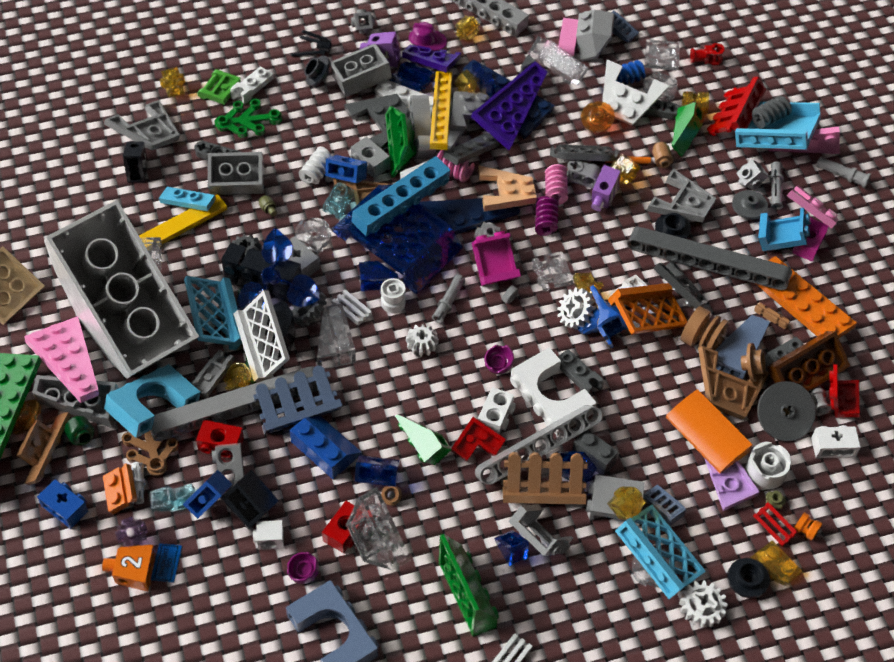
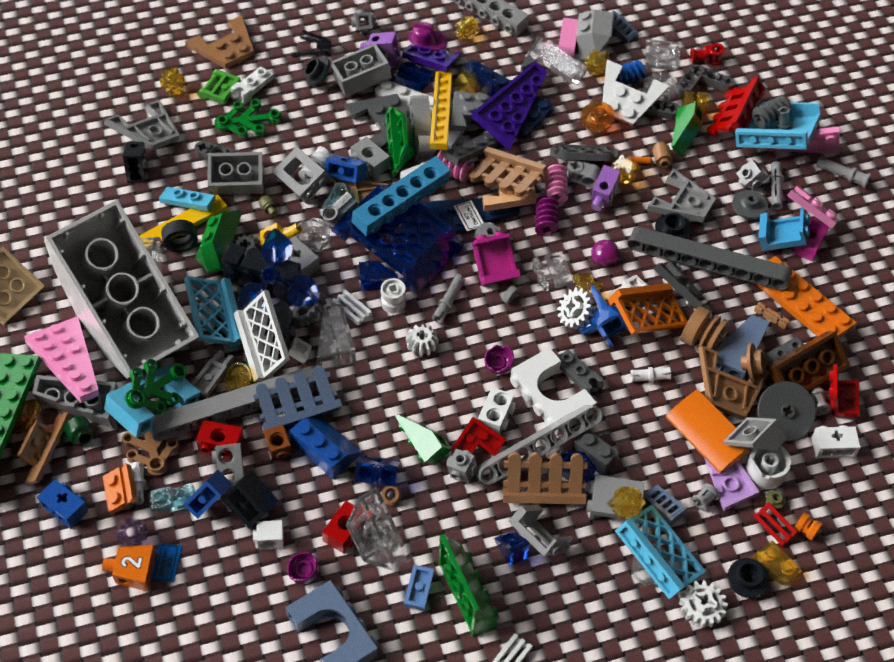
none -> green plant [125,359,187,415]
none -> black tyre [161,220,198,253]
none -> medium nougat wing [185,15,254,69]
none -> green wedge [195,210,242,274]
none -> yellow bracket [260,223,303,246]
none -> dark orange brick [263,424,291,459]
none -> light grey panel [272,147,330,204]
none -> white plate [288,337,312,364]
none -> light grey piece [322,192,358,228]
none -> medium blue plate [404,565,434,611]
none -> light grey brick [447,449,478,484]
none -> white sticker [454,200,483,231]
none -> medium nougat fence [469,147,548,197]
none -> clear yellow brick [584,50,610,75]
none -> magenta hair [591,240,620,267]
none -> white pin [630,367,671,382]
none -> flat silver beam [676,64,736,97]
none -> light grey bush [691,483,719,510]
none -> light grey slope [723,417,787,451]
none -> dark grey pin [777,107,791,130]

